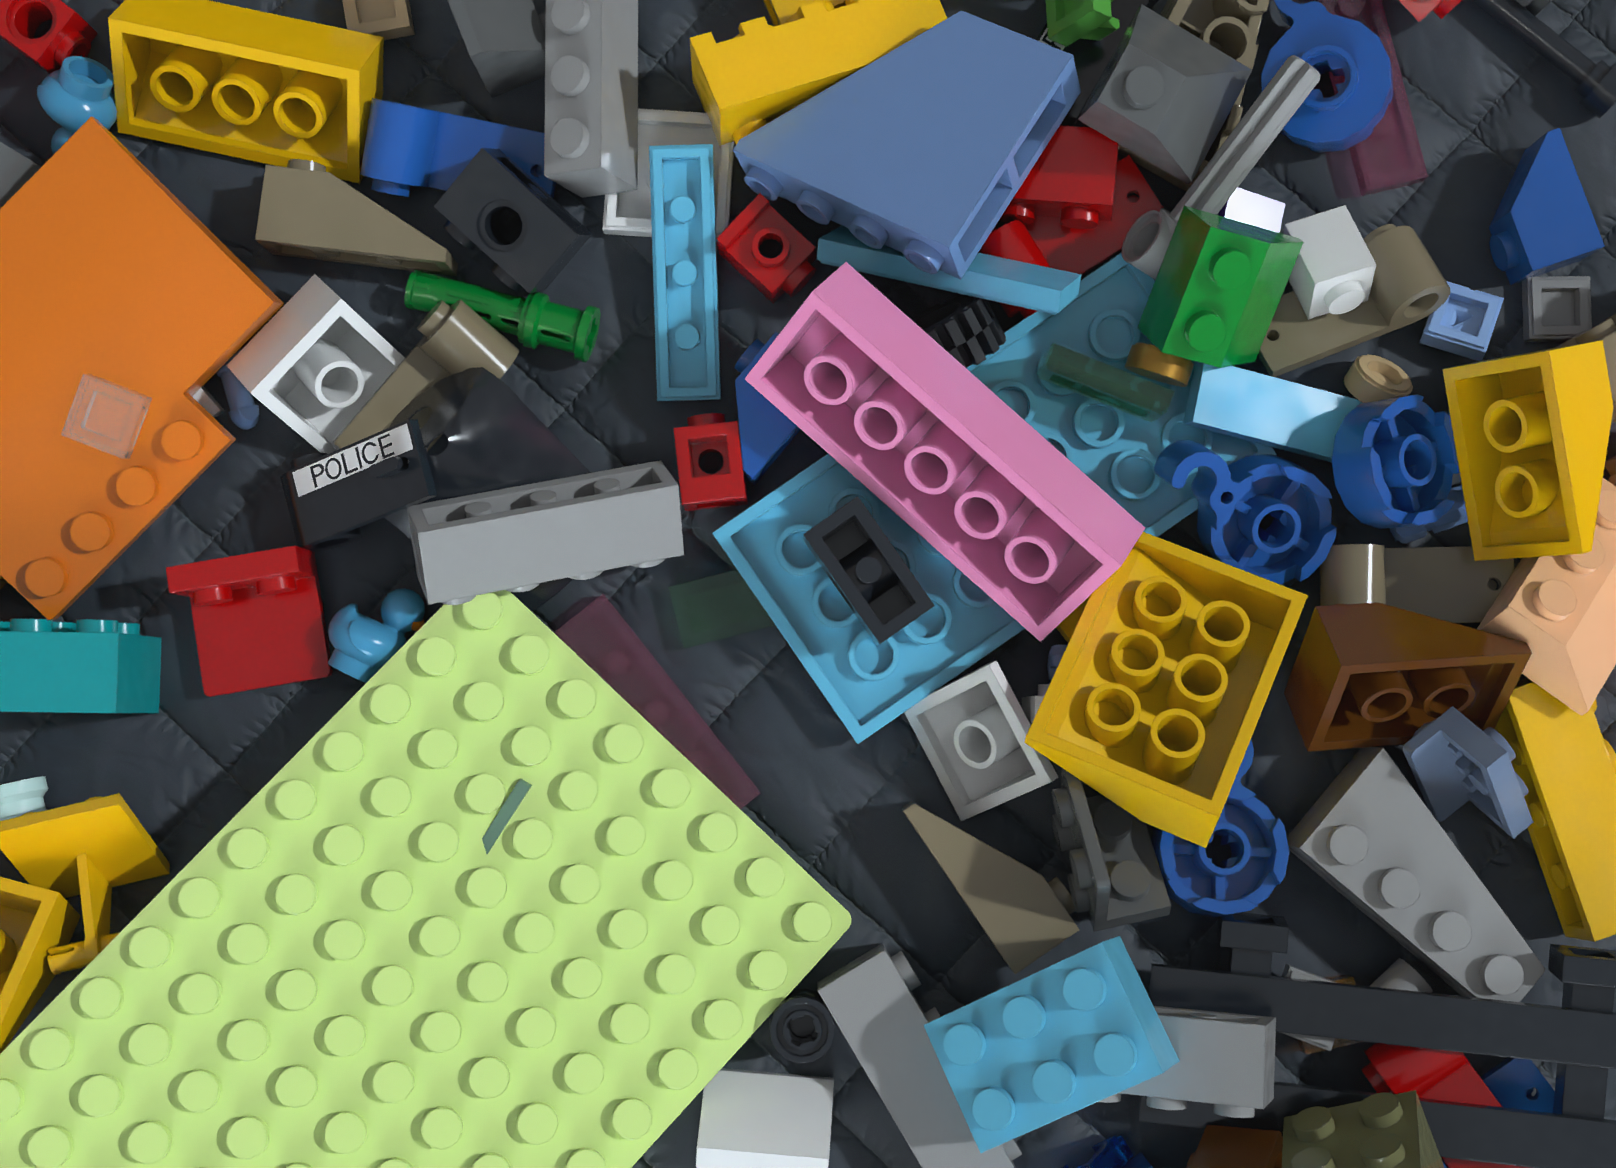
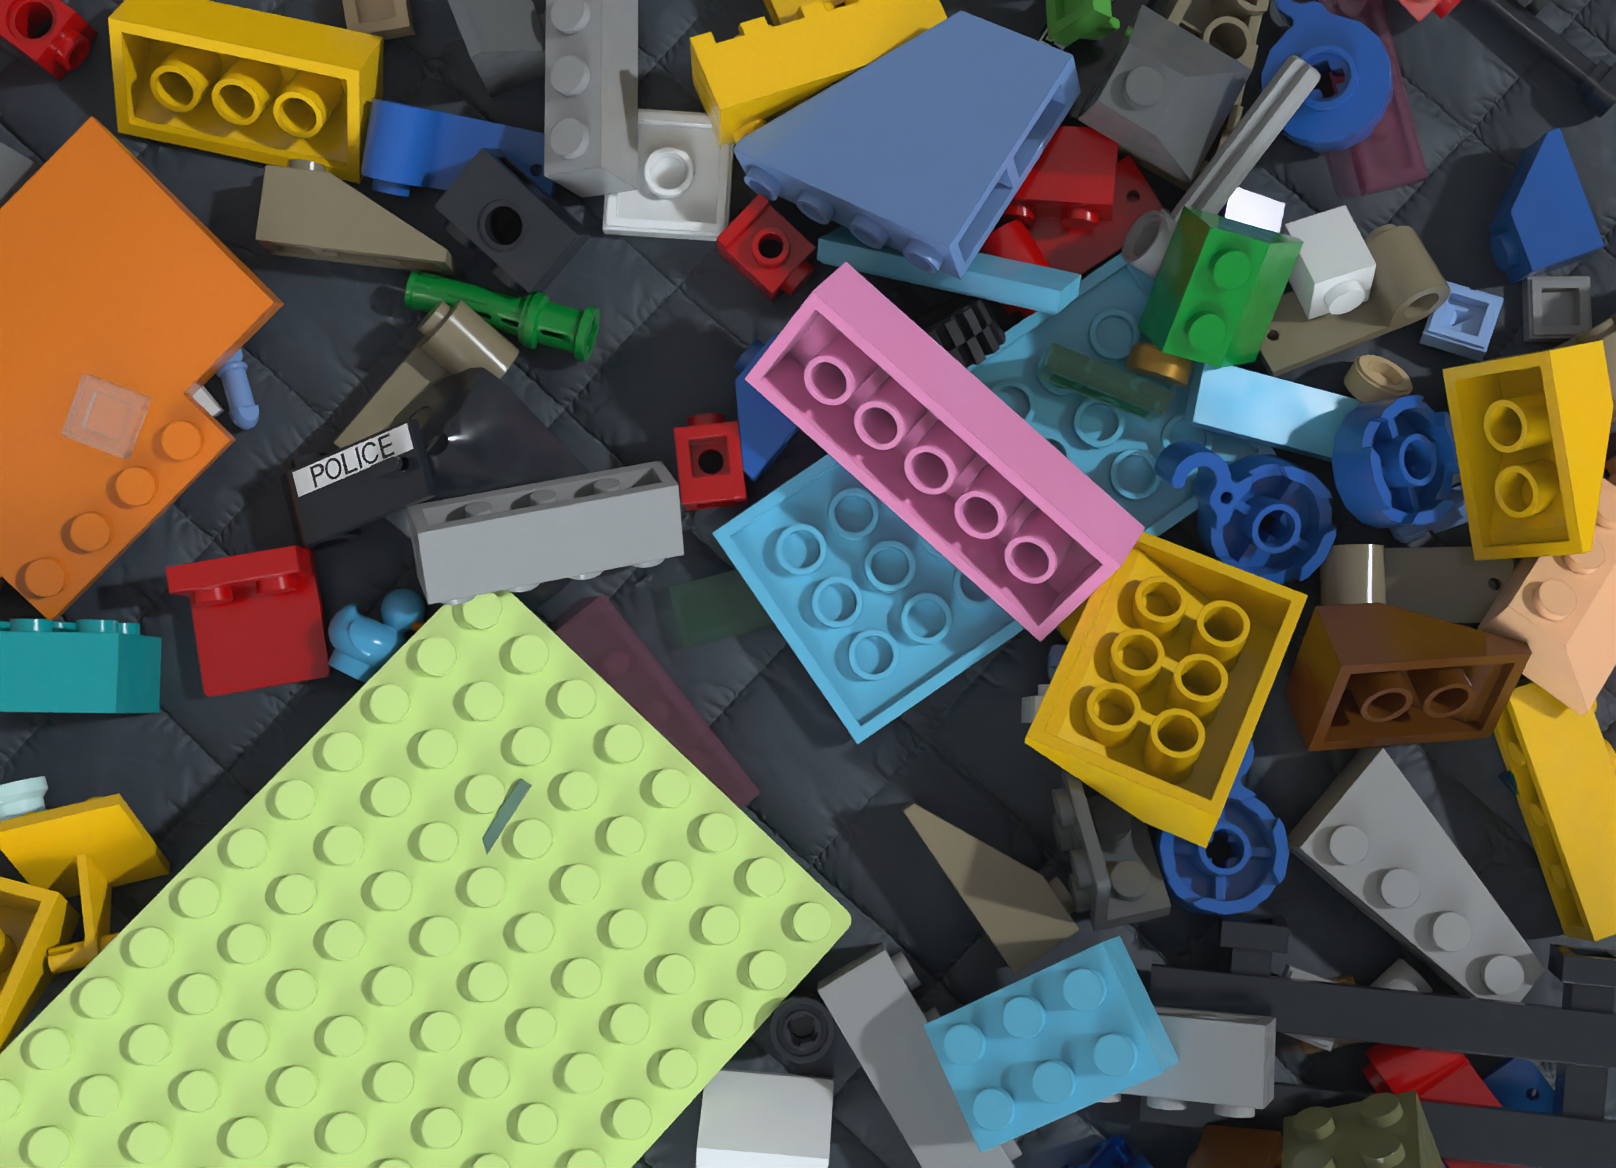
dark azure animal [37,56,117,154] -> none
white slope [226,274,405,454] -> none
medium azure tile [649,144,721,401] -> none
black brick [803,496,935,646] -> none
white slope [904,660,1058,821] -> none
sand blue bracket [1403,706,1533,839] -> none

